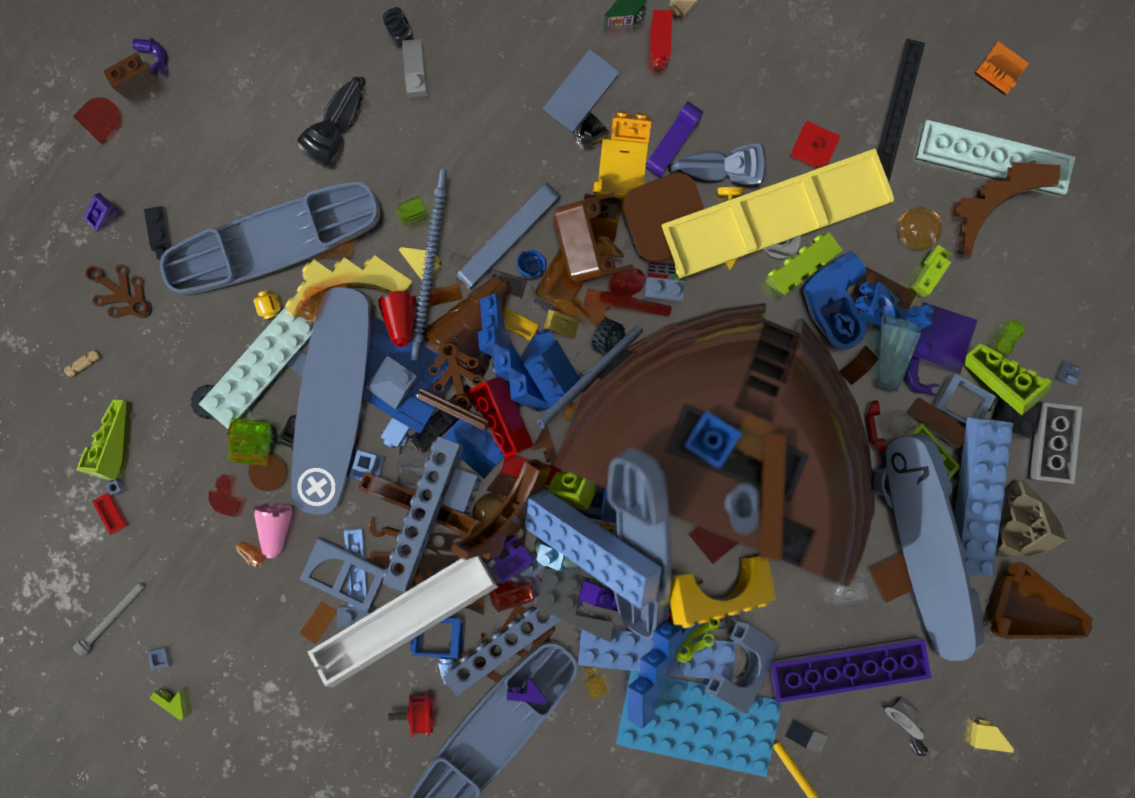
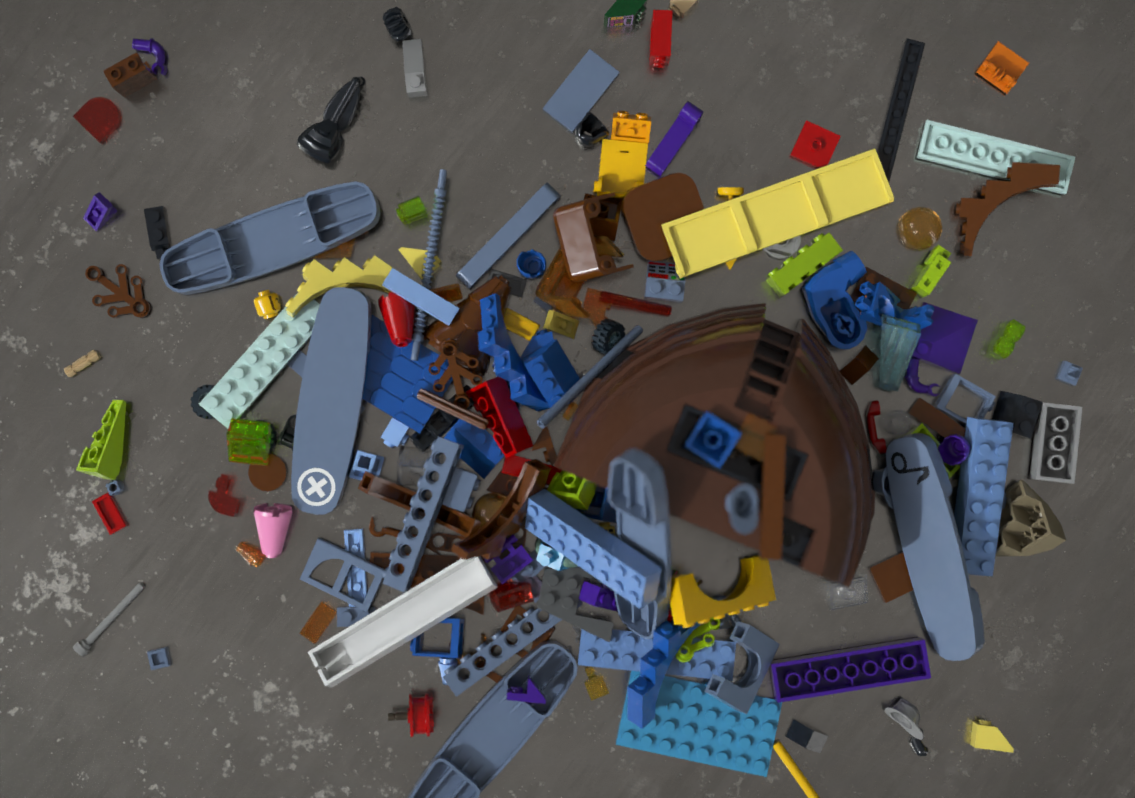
lime slope [150,688,187,721] -> none
clear orange piece [293,285,324,324] -> none
sand blue slope [365,356,419,409] -> none
clear red tile [608,268,646,298] -> none
sand blue piece [668,143,767,185] -> none
clear red tile [688,526,738,564] -> none
lime wedge [965,343,1052,415] -> none
reddish brown cone [988,562,1093,639] -> none
none -> light blue tile [382,268,459,326]
none -> dark purple hair [938,434,970,465]

